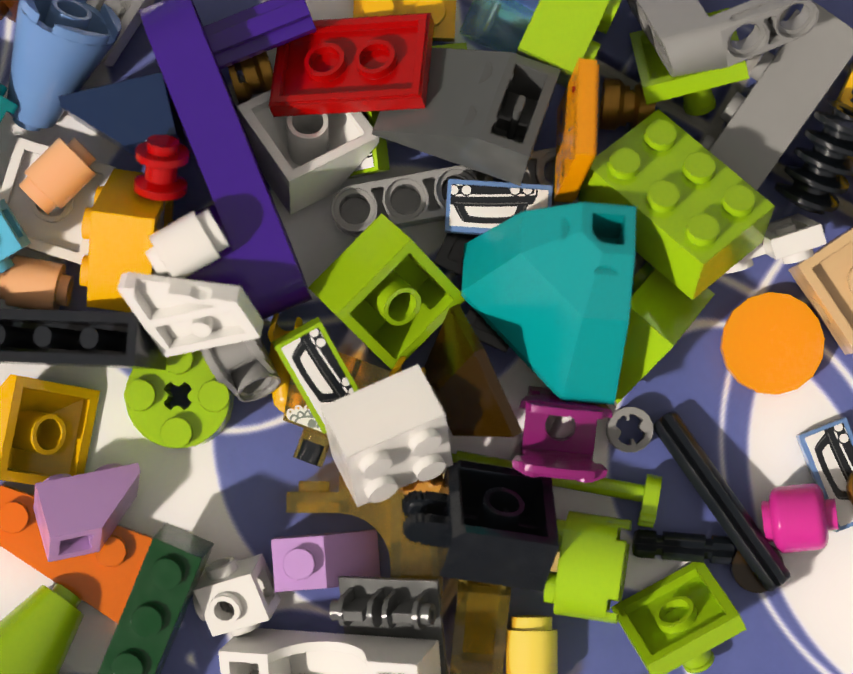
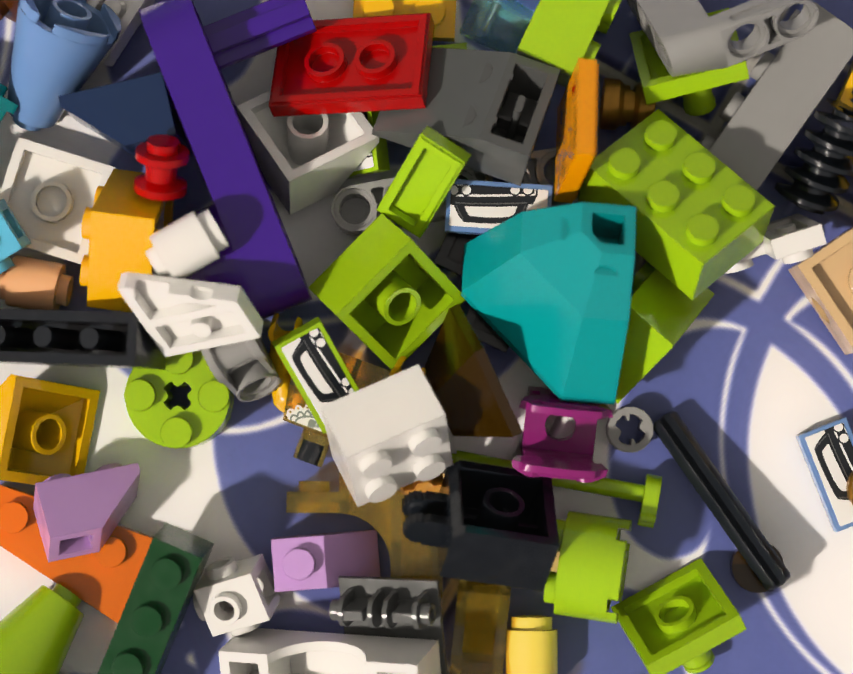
light nougat brick [19,137,97,215] -> none
pearl gold wheel [228,51,273,104] -> none
black axle [632,529,735,565] -> none
light orange tile [720,292,825,395] -> none
dark pink head [761,483,839,553] -> none
none -> lime tile [376,126,472,238]

